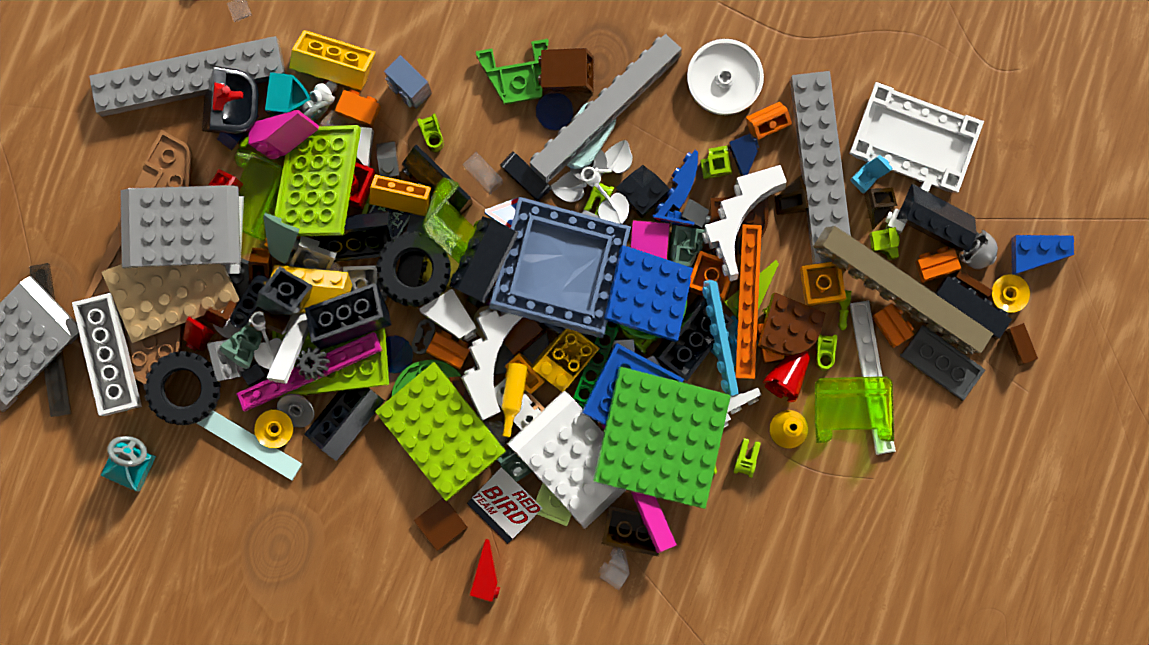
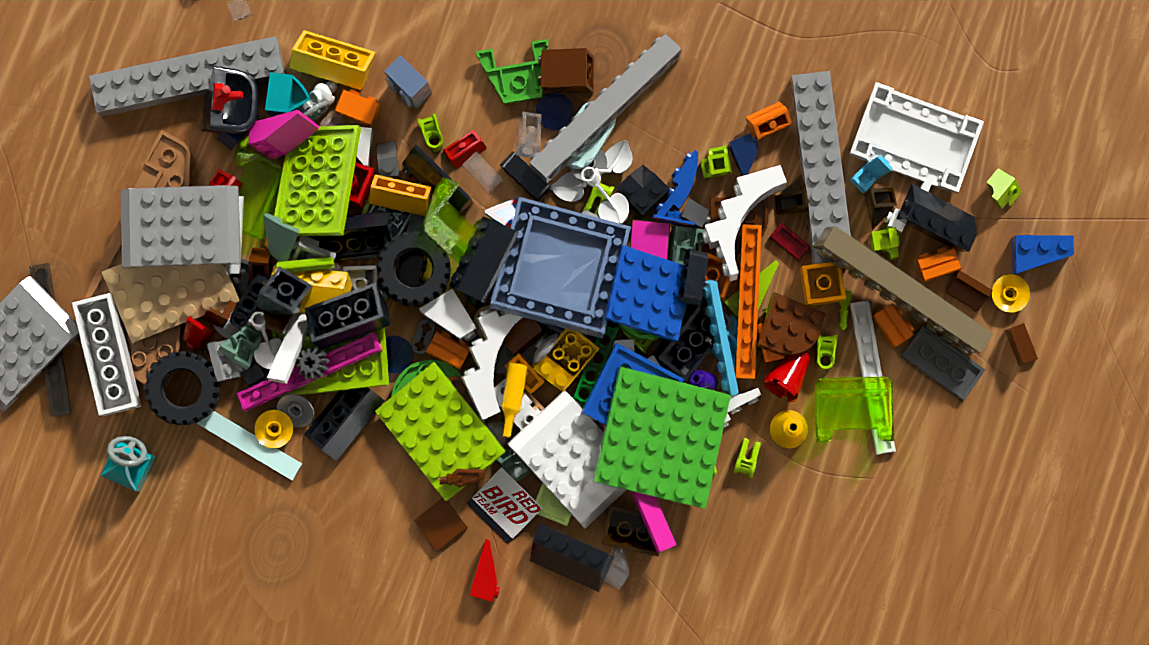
white dish [687,39,764,115] -> none
black brick [935,276,1012,340] -> none
light grey cylinder [960,230,998,269] -> none
none -> lime axle [276,257,334,272]
none -> reddish brown piece [439,468,485,487]
none -> red slope [443,130,487,169]
none -> clear brick [516,111,541,158]
none -> black slope [530,524,615,592]
none -> light grey dish [533,332,559,364]
none -> black beam [678,248,708,307]
none -> dark purple brick [690,370,718,390]
none -> dark red tile [769,222,811,262]
none -> brick [986,168,1022,209]

